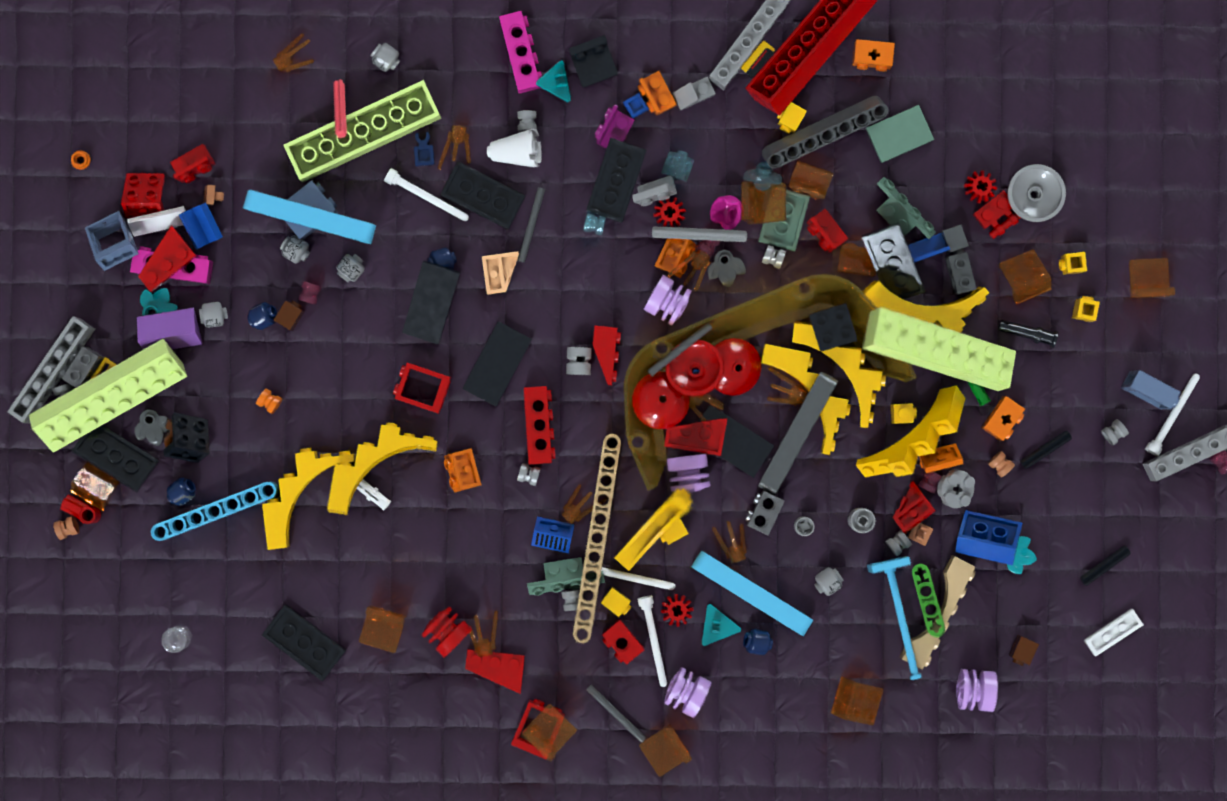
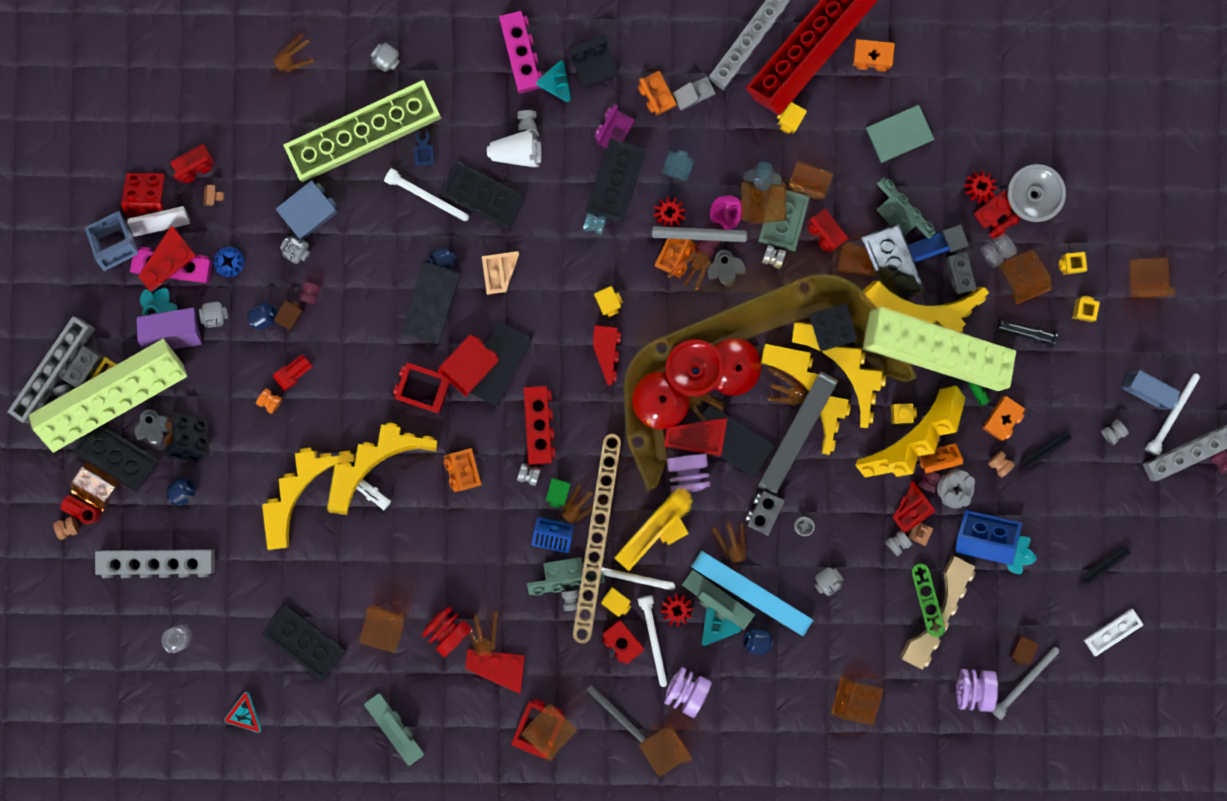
orange plate [71,150,91,170] -> none
medium azure beam [151,482,279,541] -> none
blue panel [179,202,223,249] -> none
medium azure beam [243,190,376,244] -> none
coral axle [333,79,347,138] -> none
light grey head [336,254,365,283] -> none
clear orange plant [437,125,471,169] -> none
dark grey bar [518,187,545,263] -> none
light grey wheel [566,347,592,375] -> none
blue tile [623,93,649,119] -> none
light grey bracket [632,176,677,206] -> none
lavender wheel [644,275,691,326] -> none
dark grey bar [647,323,712,376] -> none
sticker [741,41,775,77] -> none
dark grey beam [762,96,888,168] -> none
light grey wheel [847,507,876,533] -> none
medium azure tile [867,556,922,680] -> none
none -> light grey brick [95,549,215,578]
none -> blue gear [213,246,244,277]
none -> piece [224,692,262,733]
none -> red piece [273,354,313,391]
none -> sand green bracket [364,693,424,766]
none -> red brick [438,334,499,397]
none -> green brick [546,478,571,508]
none -> yellow brick [594,286,623,317]
none -> sand green bracket [682,570,755,630]
none -> clear wheel [980,233,1017,268]
none -> light grey piece [992,647,1059,720]

